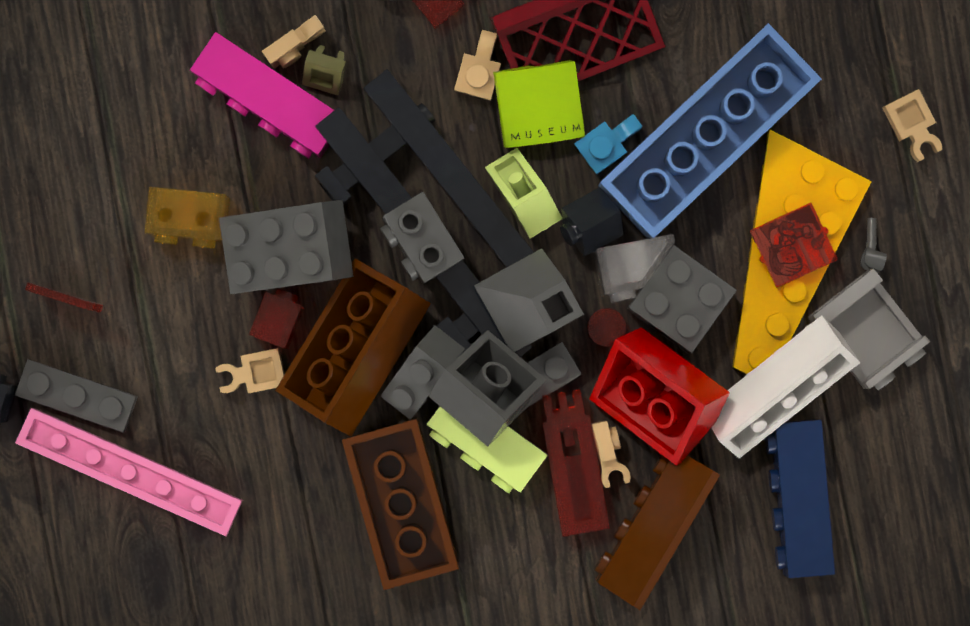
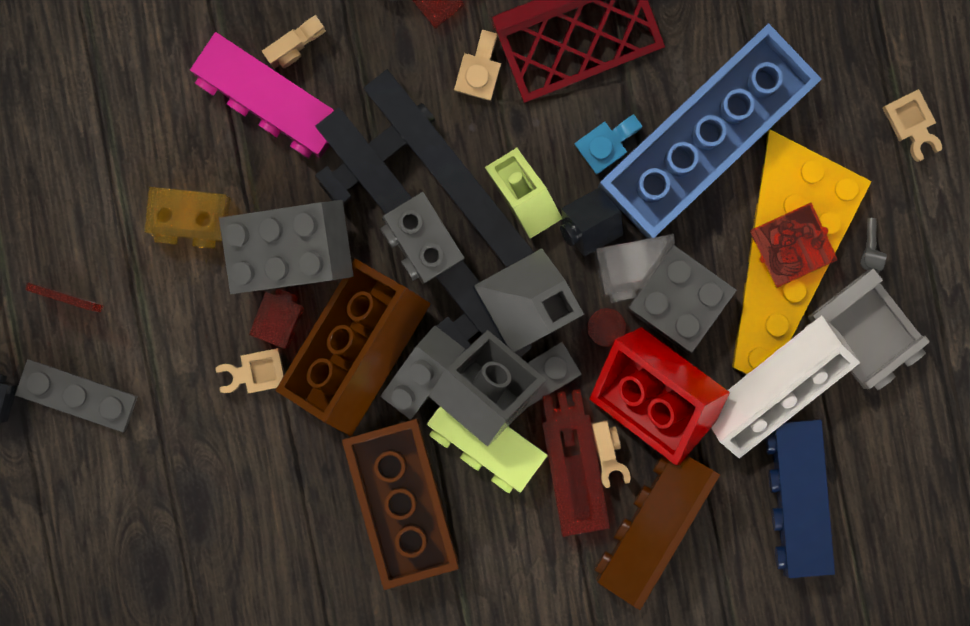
bright pink plate [15,408,243,536] -> none
olive tile [302,45,346,95] -> none
lime slope [493,60,585,148] -> none

